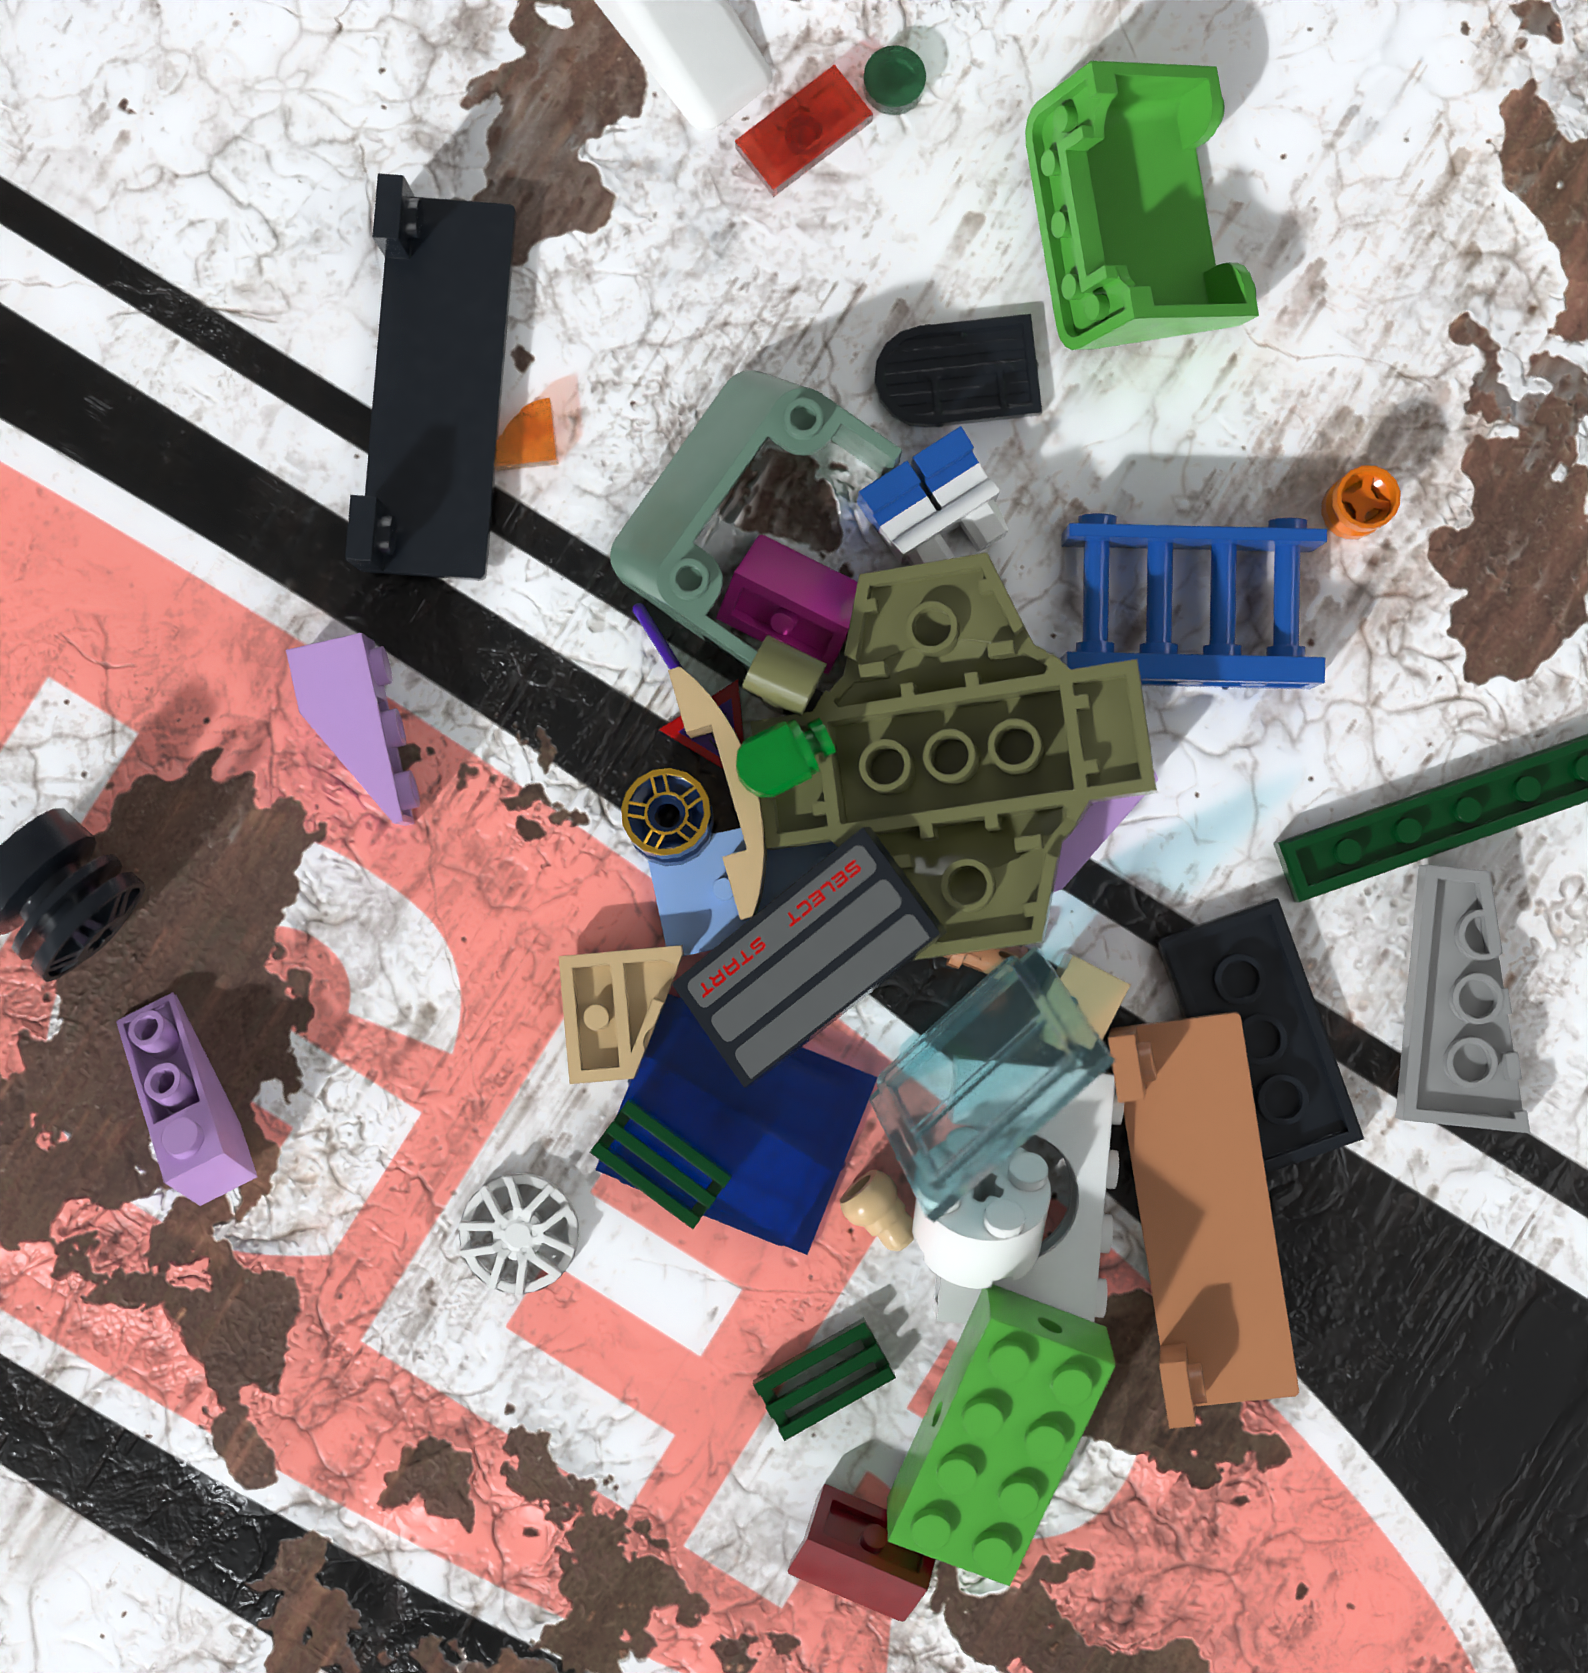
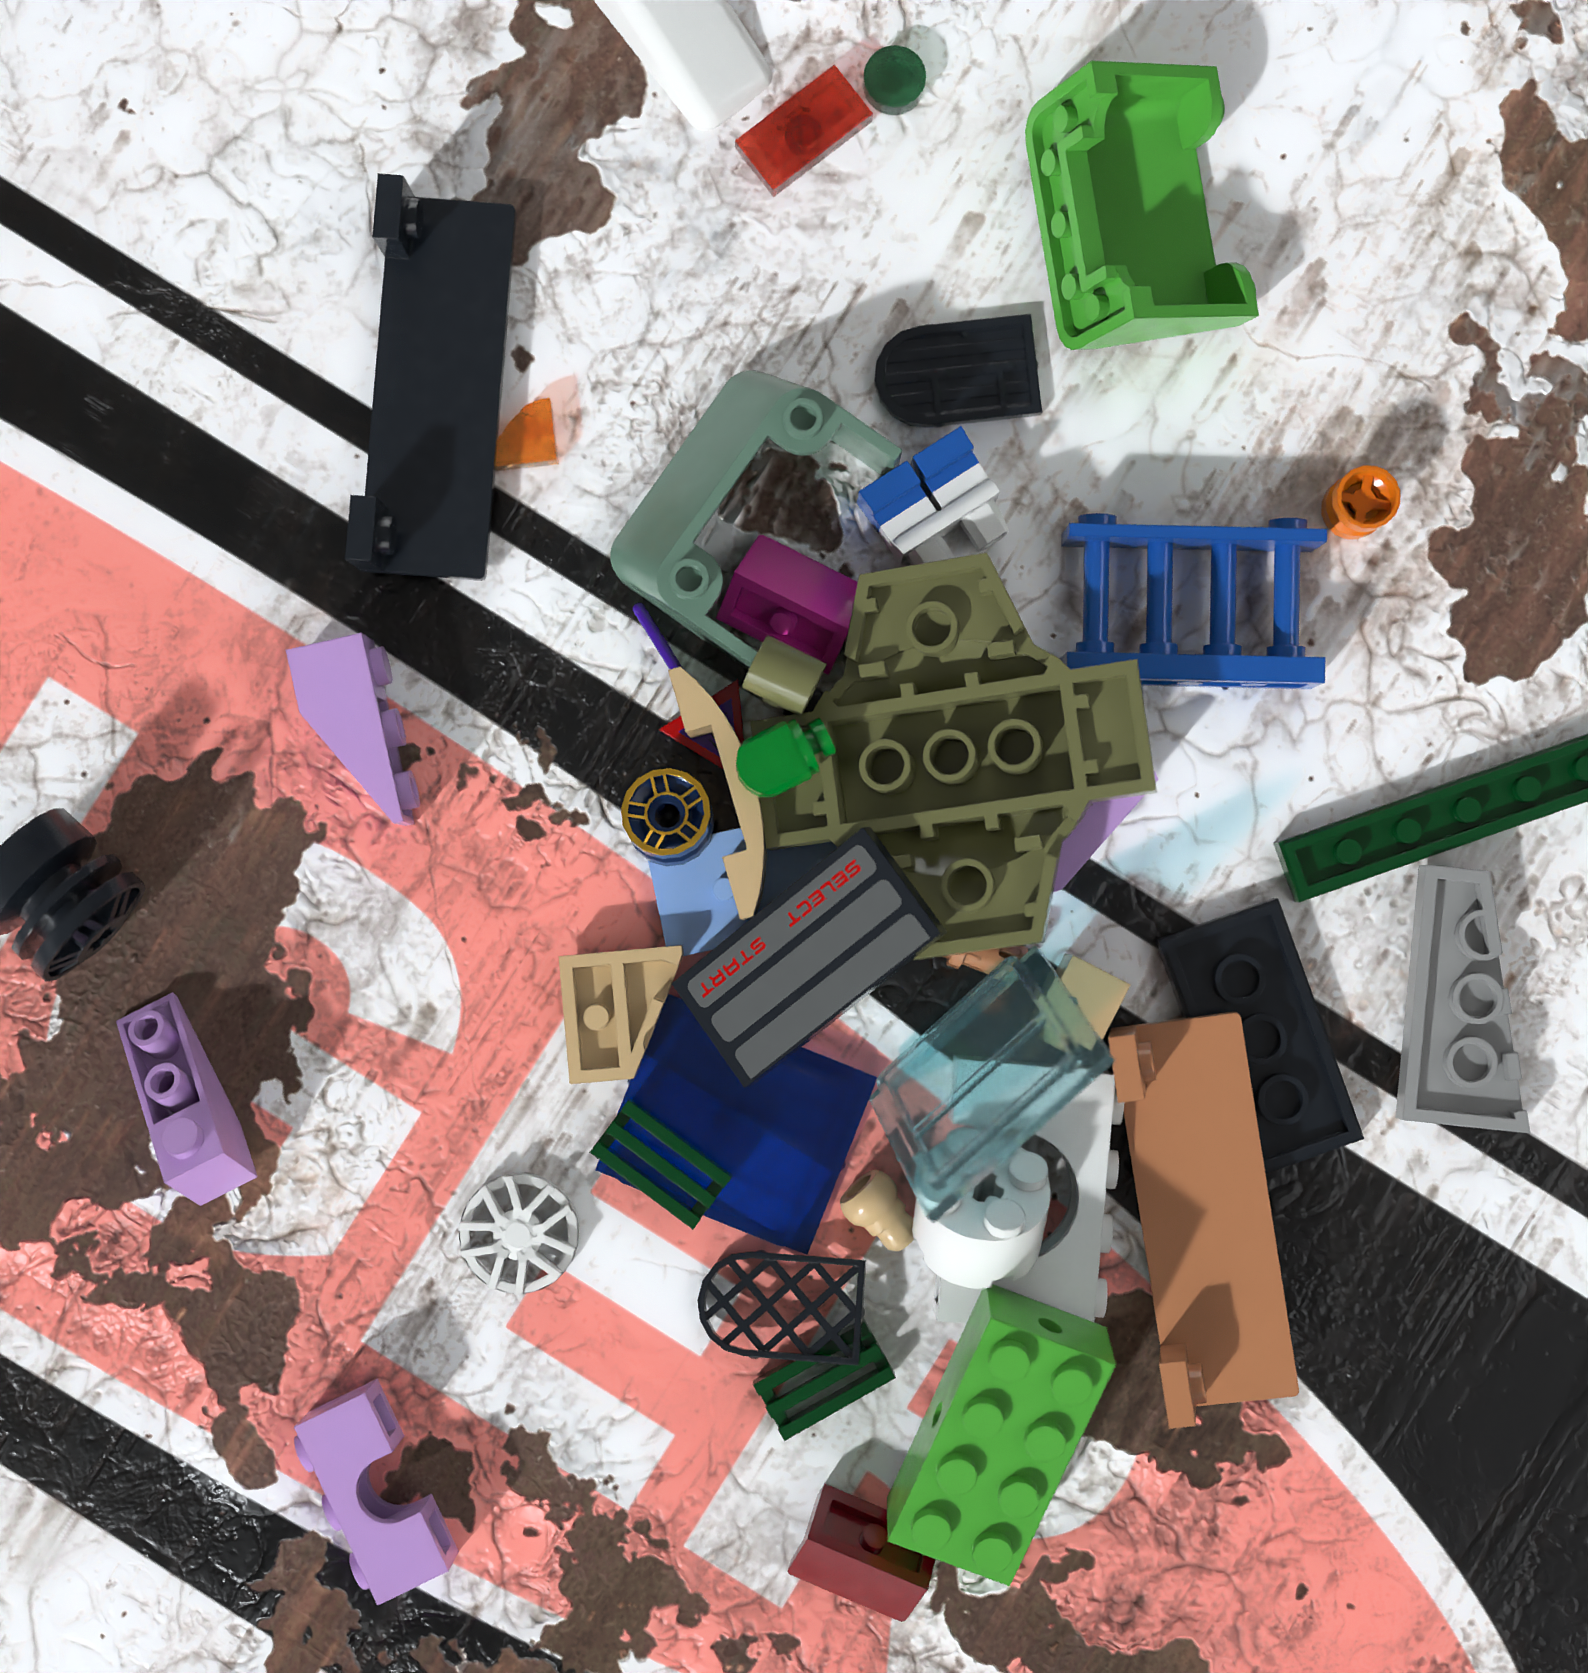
none -> lavender arch [294,1378,459,1606]
none -> black window [697,1250,866,1366]

